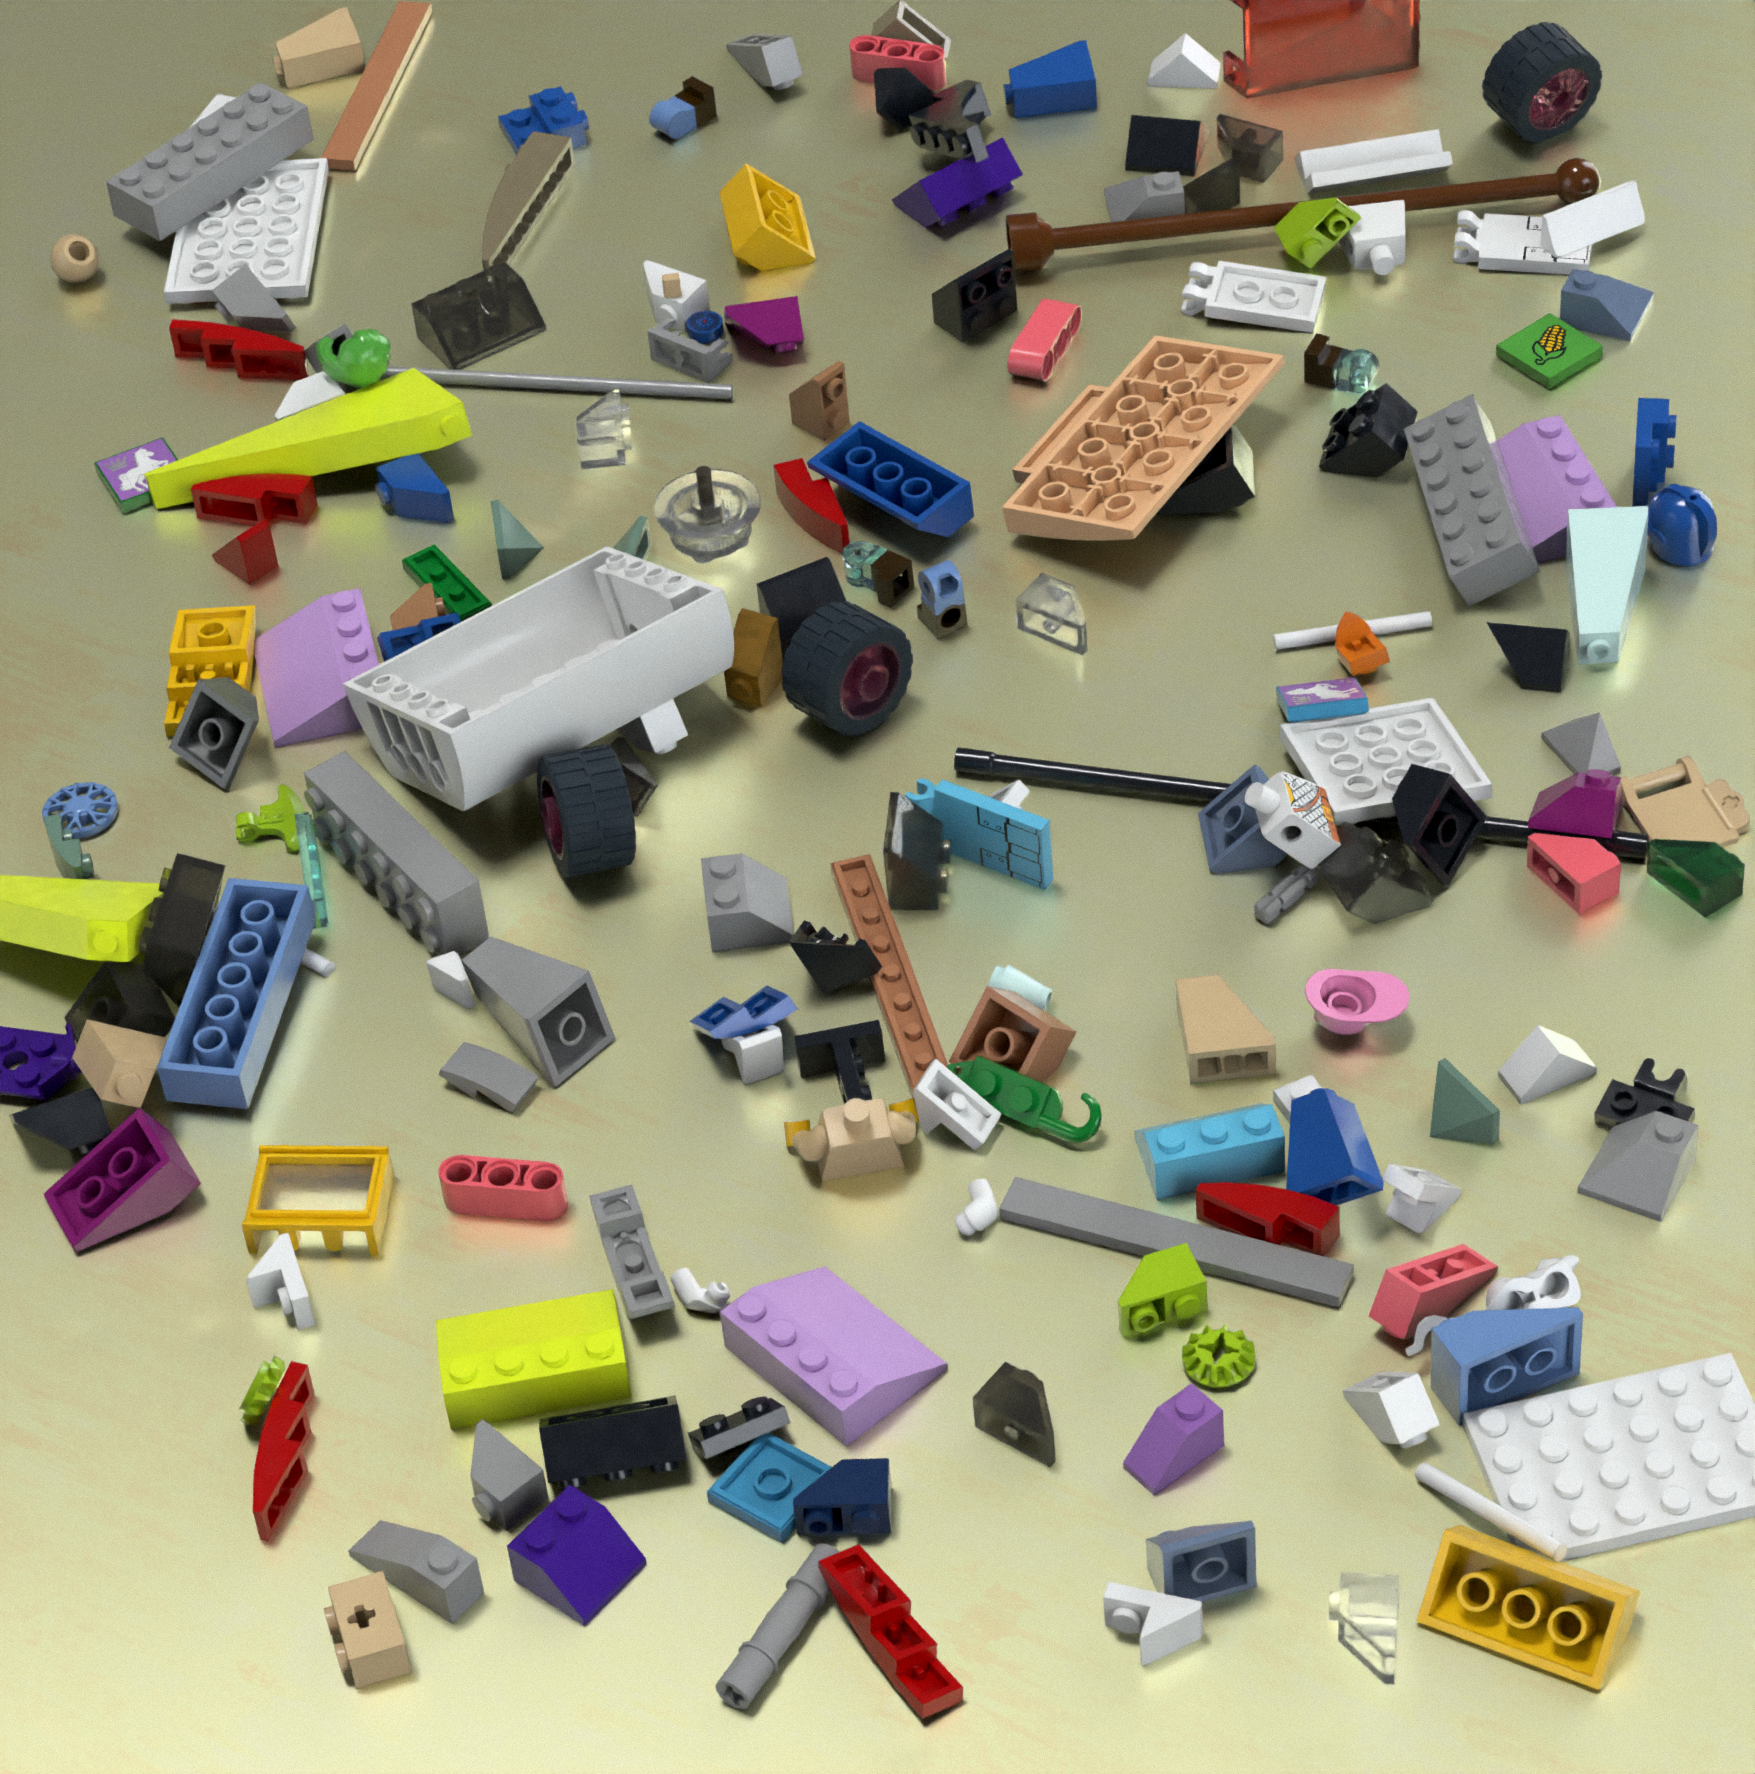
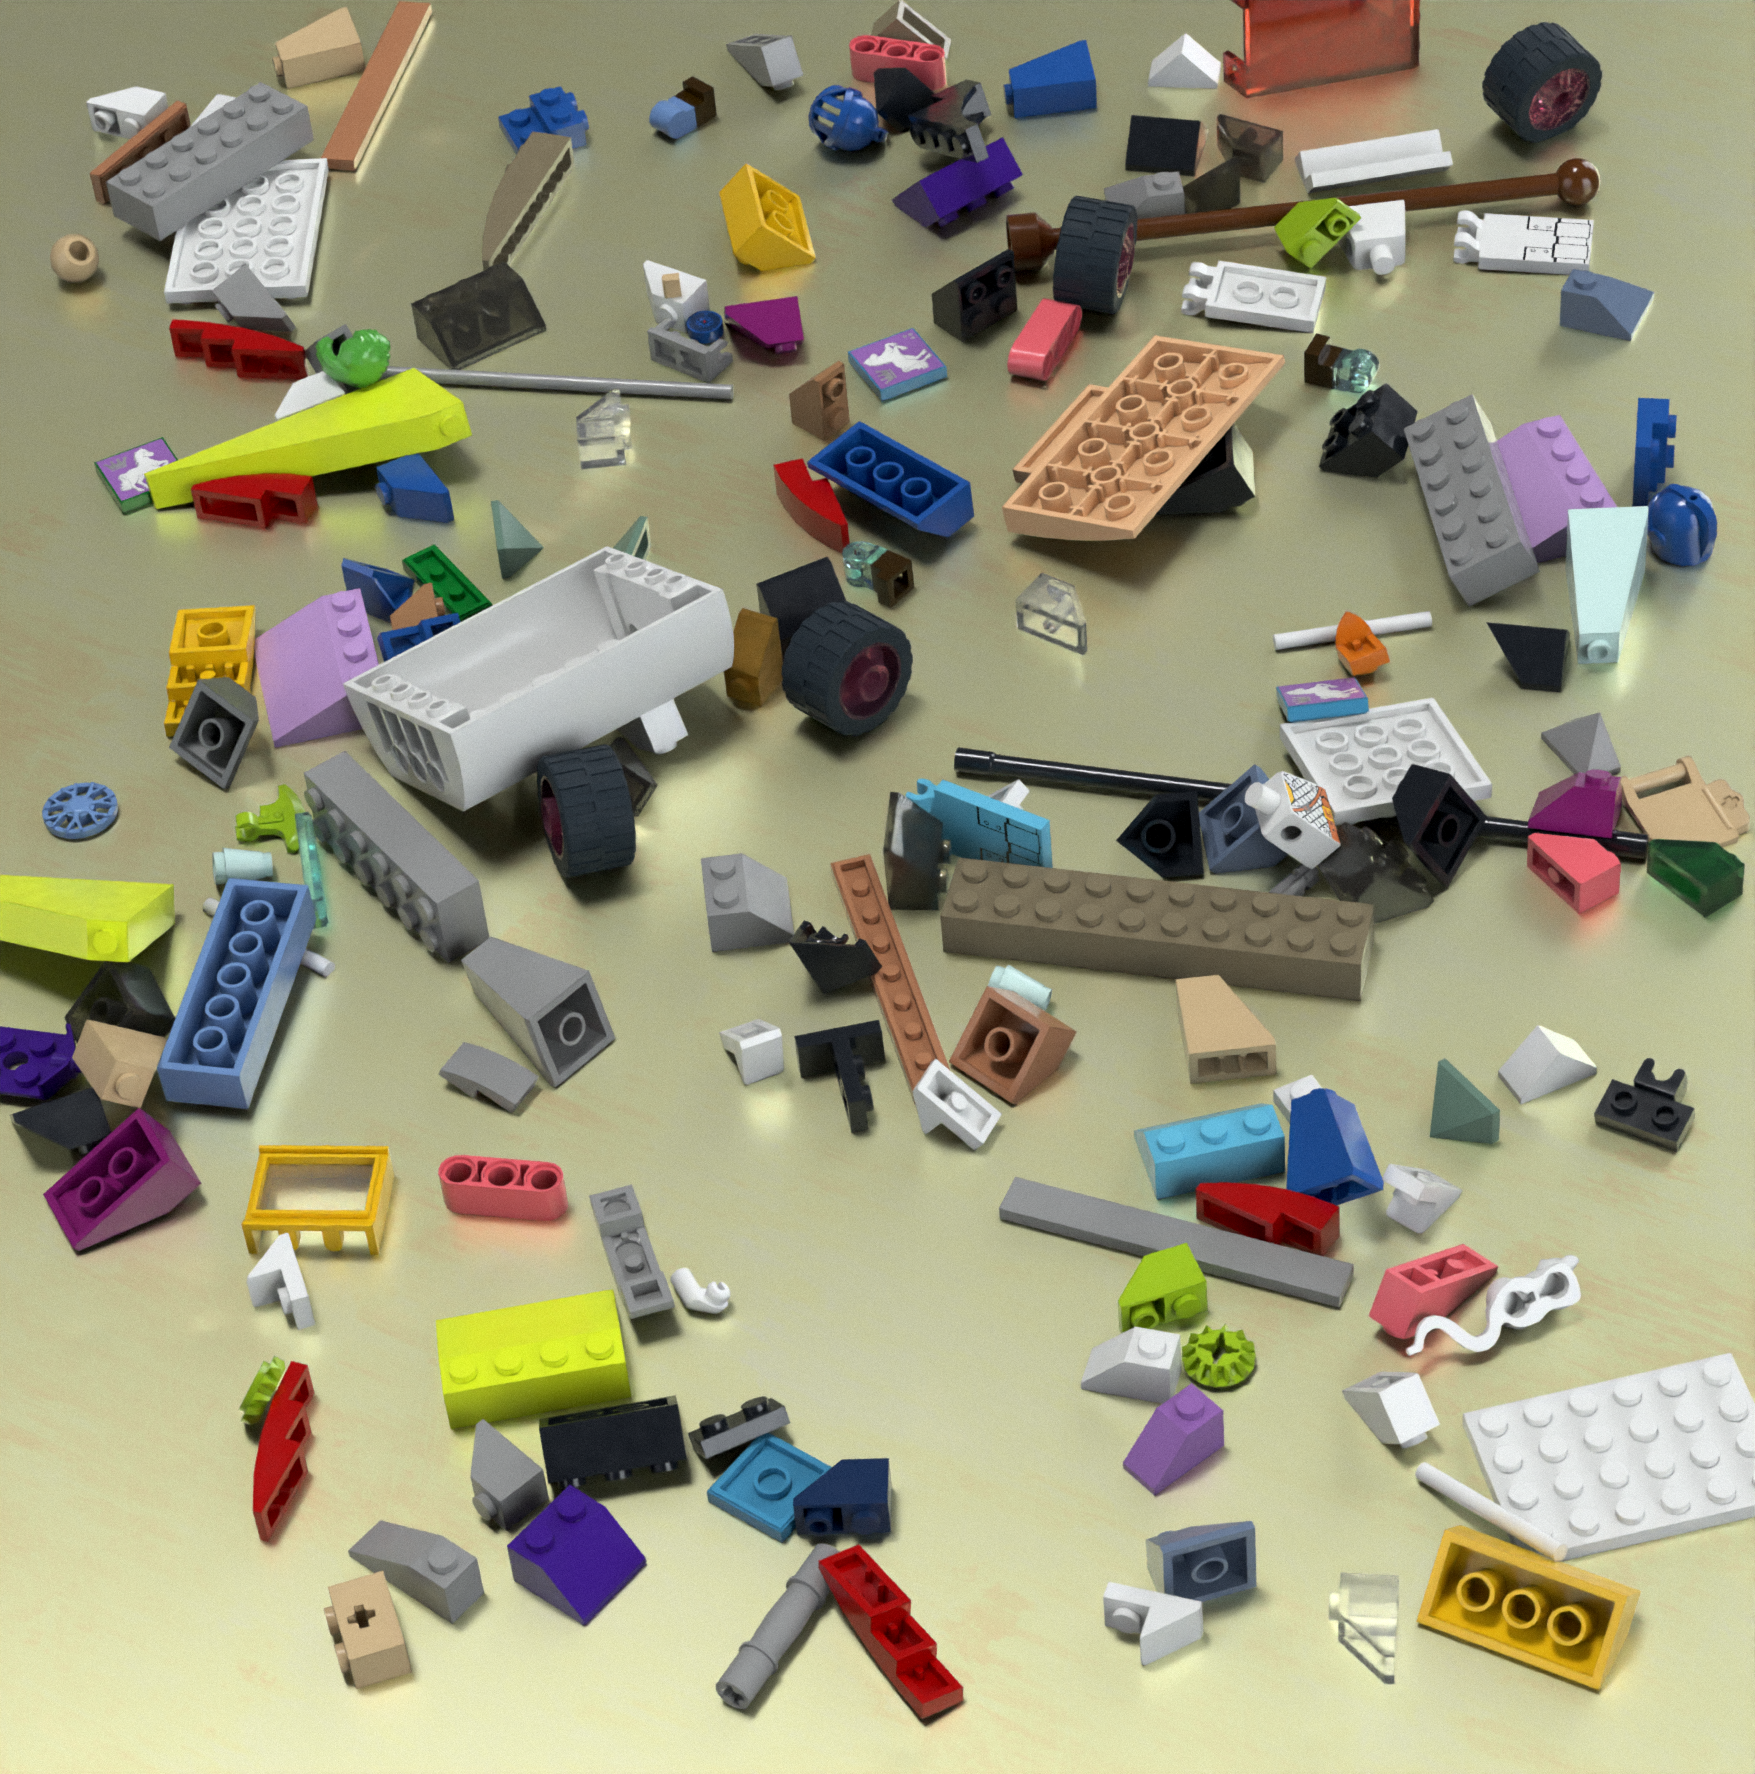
sand green slope [44,814,94,879] -> none
clear smoke slope [139,853,226,1008] -> none
red slope [211,518,278,584] -> none
white slope [426,951,475,1009] -> none
clear piece [654,466,761,563] -> none
blue slope [690,986,798,1039] -> none
lavender slope [720,1266,948,1447] -> none
tan torso [784,1098,920,1182] -> none
medium blue leg [917,560,968,639] -> none
green plate [947,1055,1102,1144] -> none
white arm [955,1179,998,1236] -> none
clear smoke slope [972,1362,1056,1468] -> none
bright pink piece [1305,969,1410,1035] -> none
medium blue slope [1431,1307,1583,1426] -> none
bright green tile [1496,313,1603,389] -> none
white slope [1541,180,1645,258] -> none
light grey slope [1577,1111,1698,1222] -> none
none -> white slope [86,86,169,139]
none -> nougat tile [90,101,191,204]
none -> light aqua cone [212,848,273,886]
none -> blue slope [341,558,415,623]
none -> blue helmet [808,85,889,151]
none -> tile [848,328,947,401]
none -> dark tan brick [940,857,1374,1001]
none -> black wheel [1053,195,1138,314]
none -> white slope [1081,1327,1182,1404]
none -> black slope [1116,791,1204,878]

